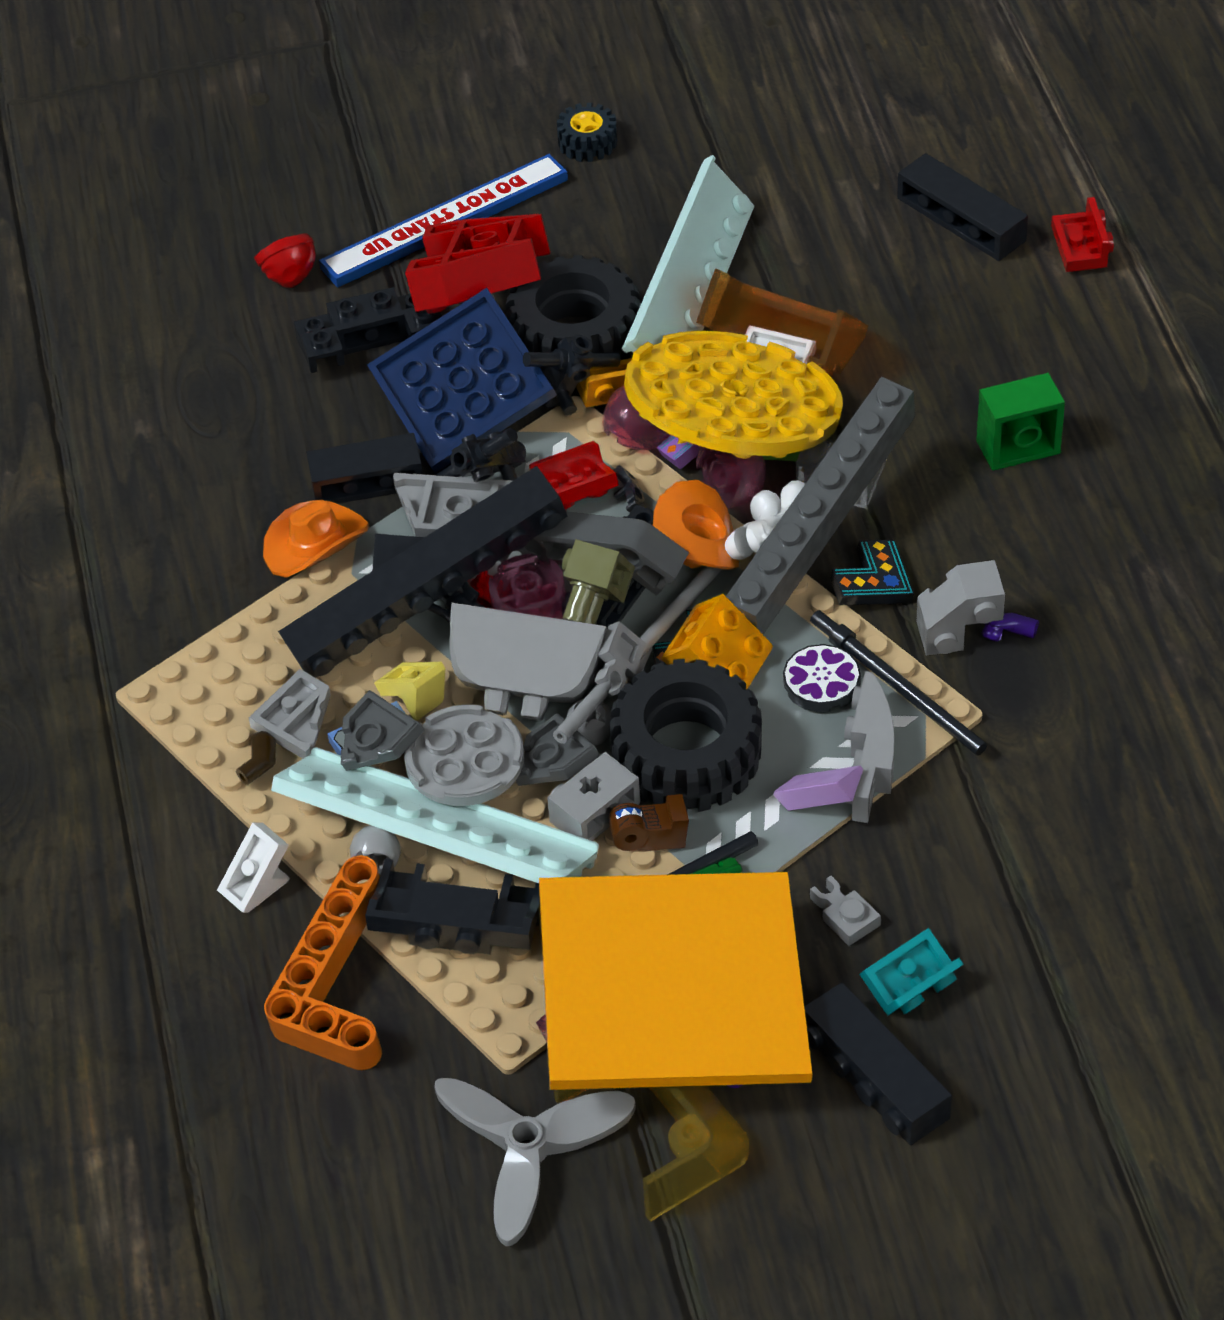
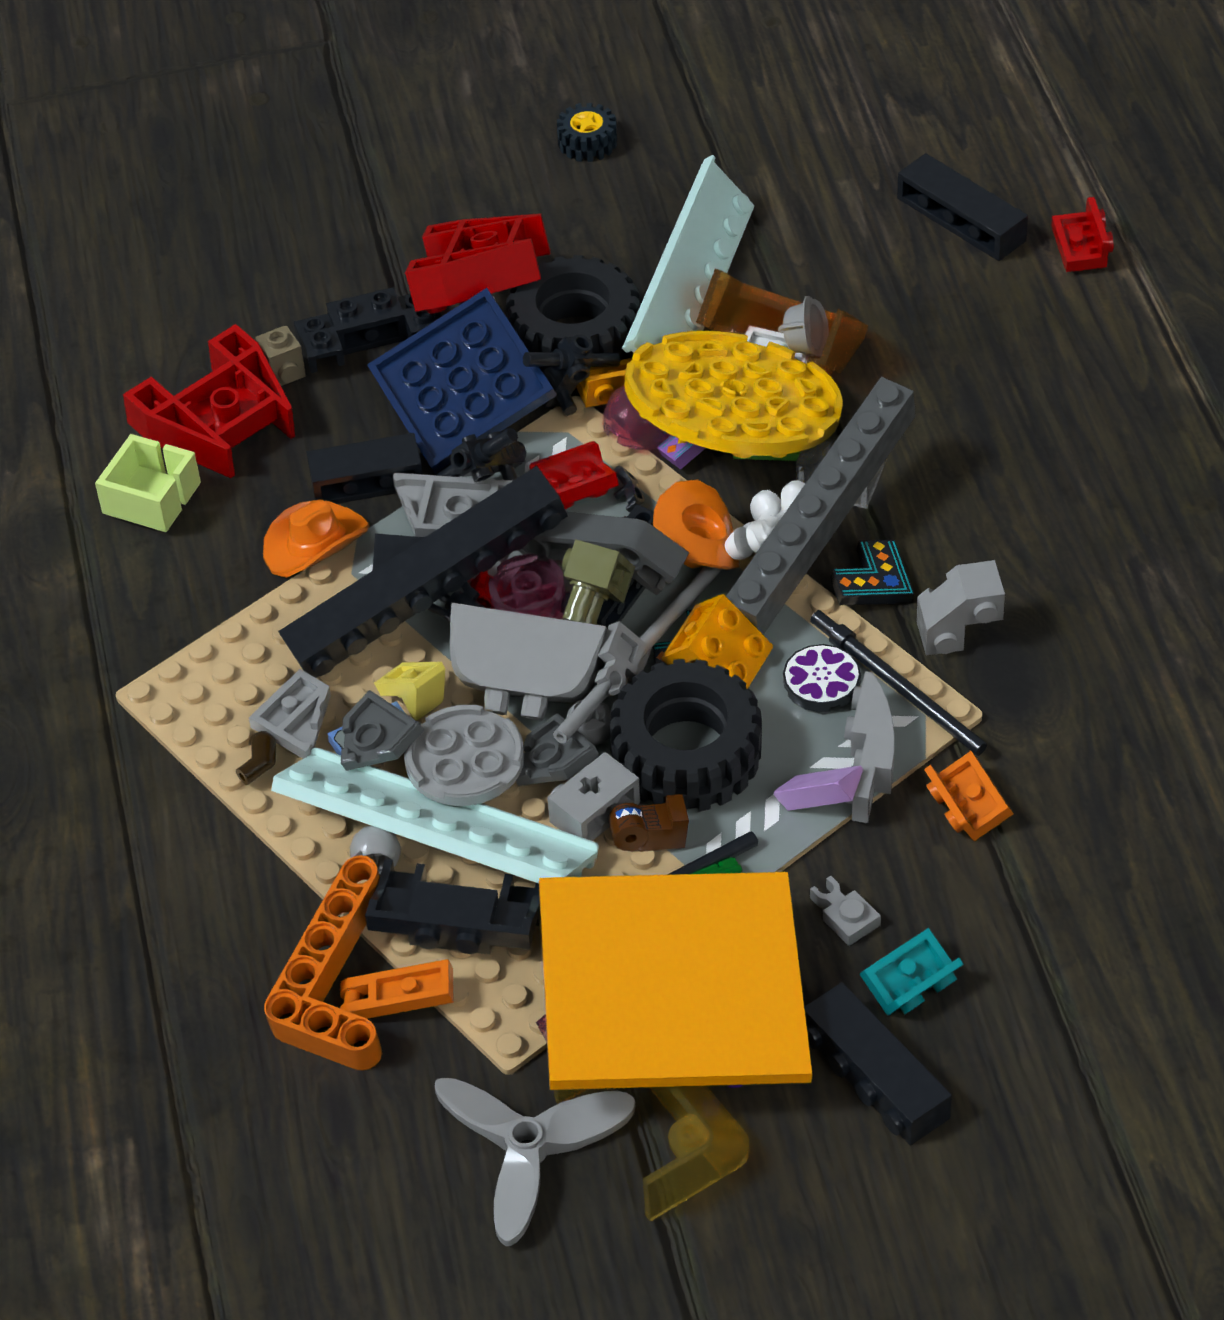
white slope [217,822,290,913] -> none
red hat [254,233,316,288] -> none
tile [319,154,568,288] -> none
clear pink cylinder [696,447,766,509] -> none
green brick [976,372,1065,471] -> none
dark purple arm [981,612,1039,641] -> none
none -> yellowish green piece [95,434,201,532]
none -> red wedge [123,324,295,478]
none -> dark tan bracket [255,326,306,386]
none -> orange plate [340,959,454,1019]
none -> light grey piece [778,296,829,357]
none -> orange bracket [924,751,1014,841]

